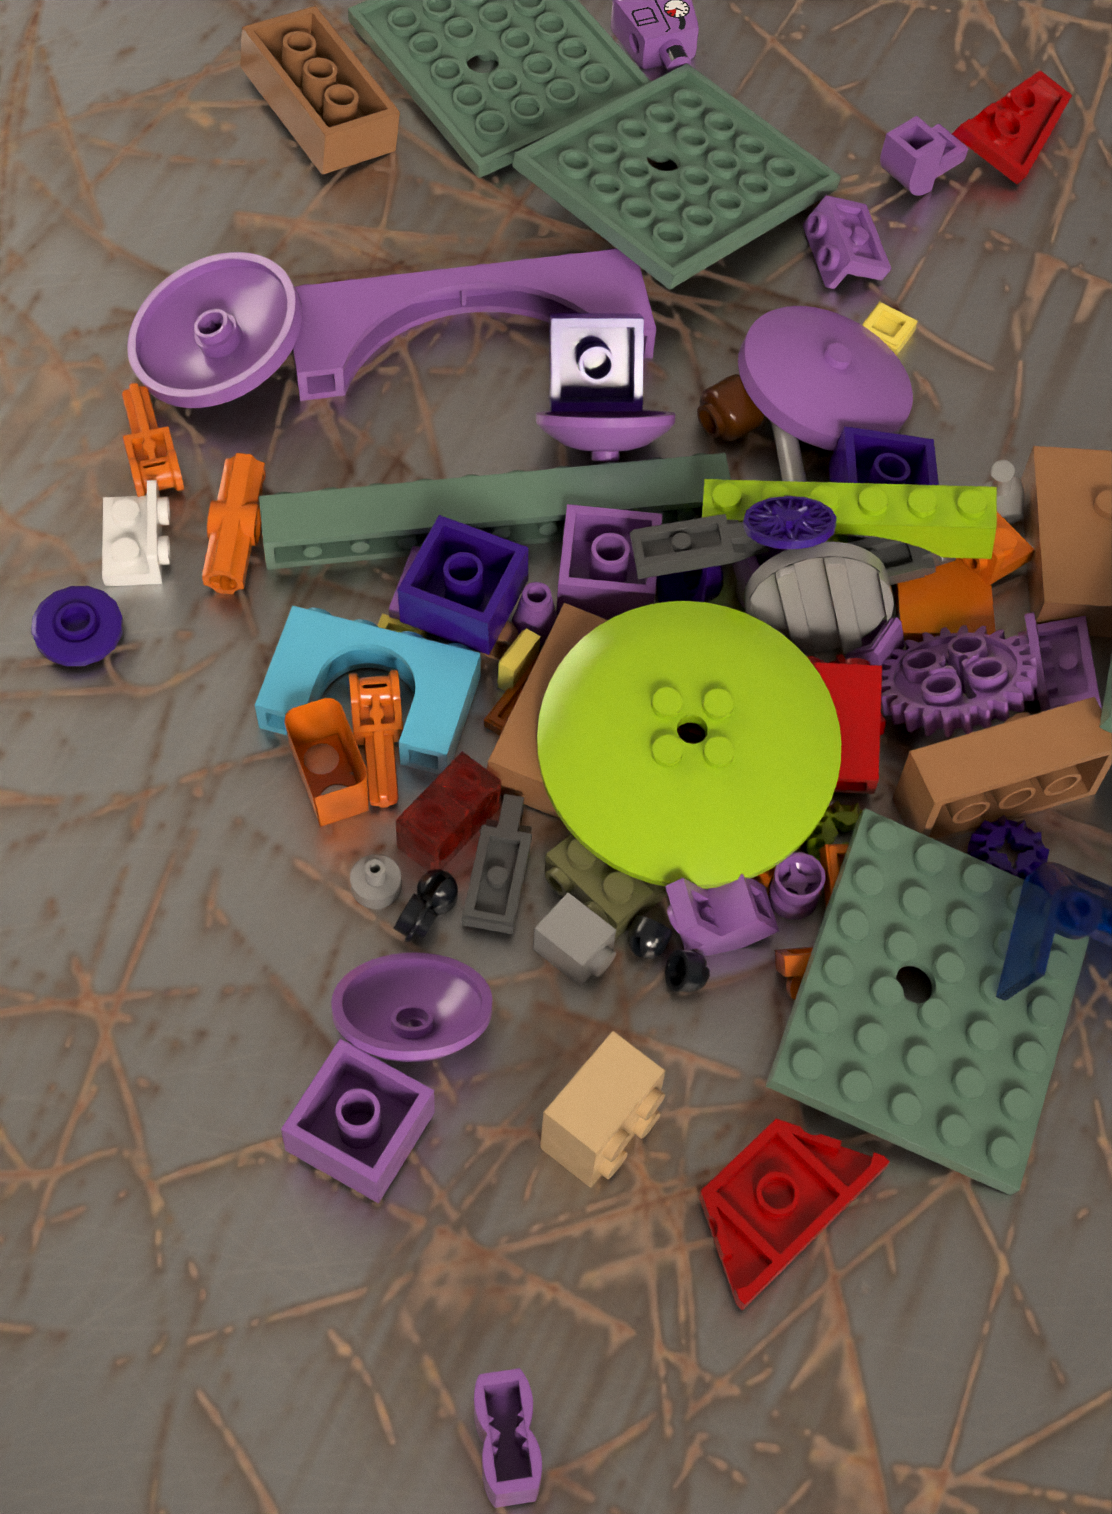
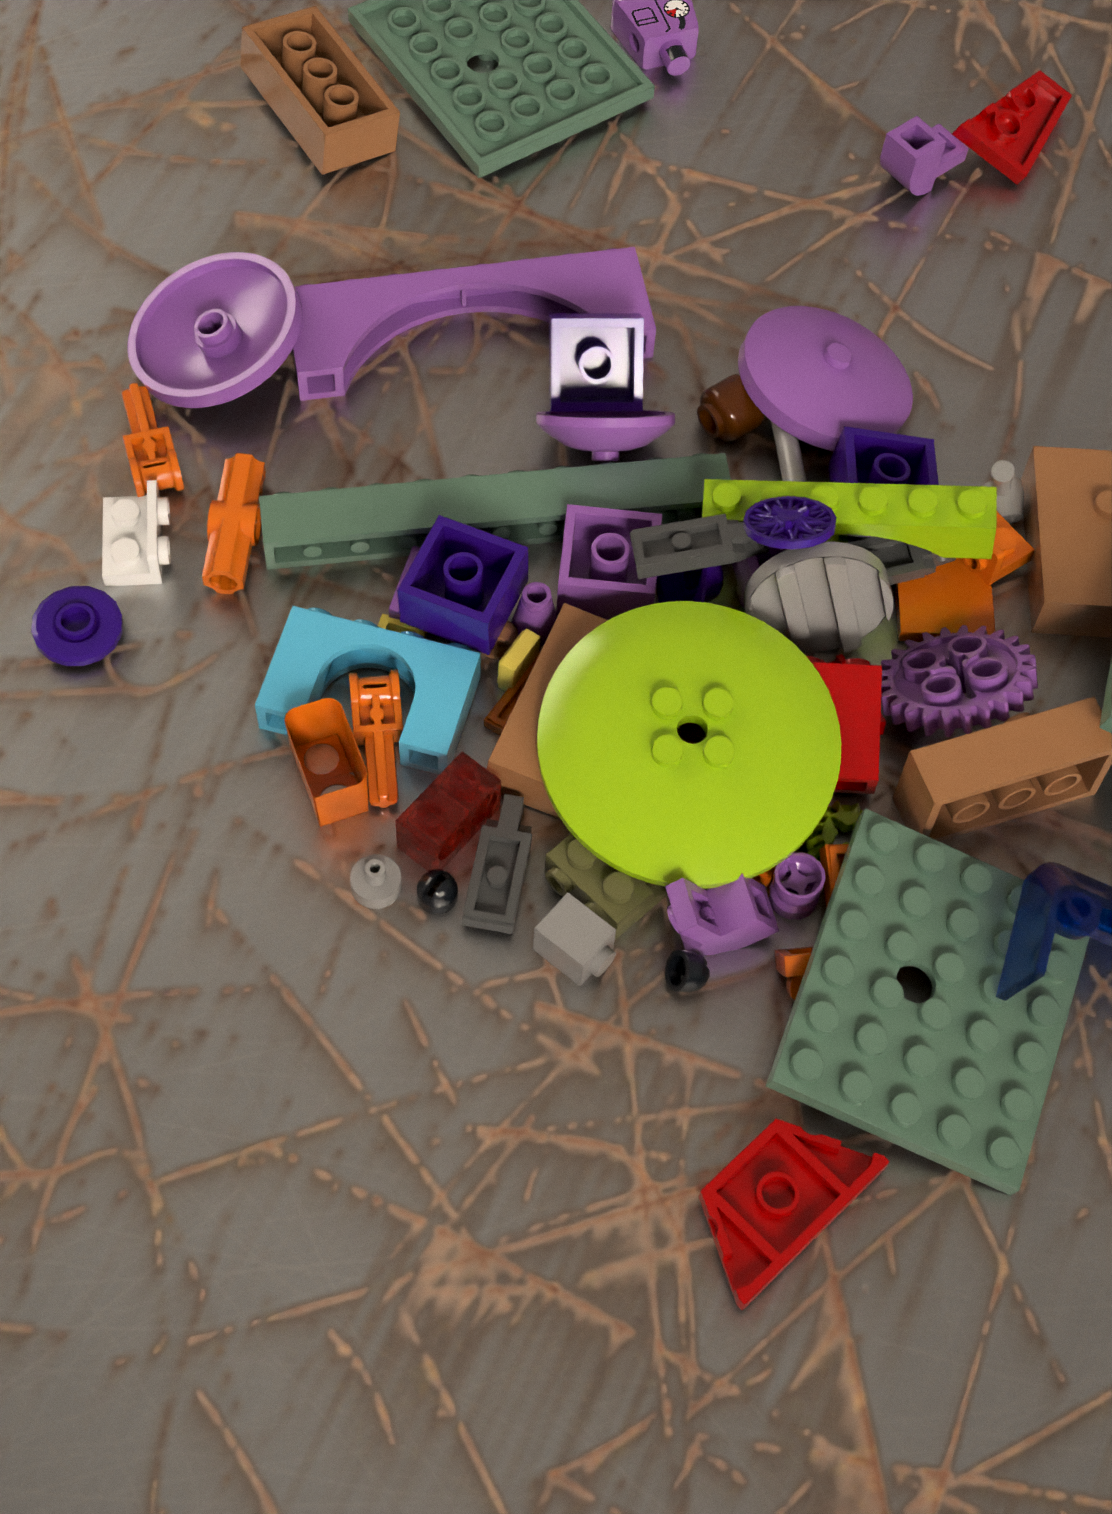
medium lavender brick [281,1038,435,1203] -> none
medium lavender dish [331,953,493,1062] -> none
black plate [393,893,438,942] -> none
medium lavender brick [474,1368,542,1508] -> none
sand green plate [512,63,841,290] -> none
tan brick [540,1031,665,1188] -> none
black hinge [627,916,673,959] -> none
medium lavender bracket [803,195,891,289] -> none
medium lavender slope [845,617,905,666] -> none
light yellow tile [862,301,918,356] -> none
dark purple gear [967,815,1050,885] -> none
medium lavender bracket [1018,612,1102,712] -> none

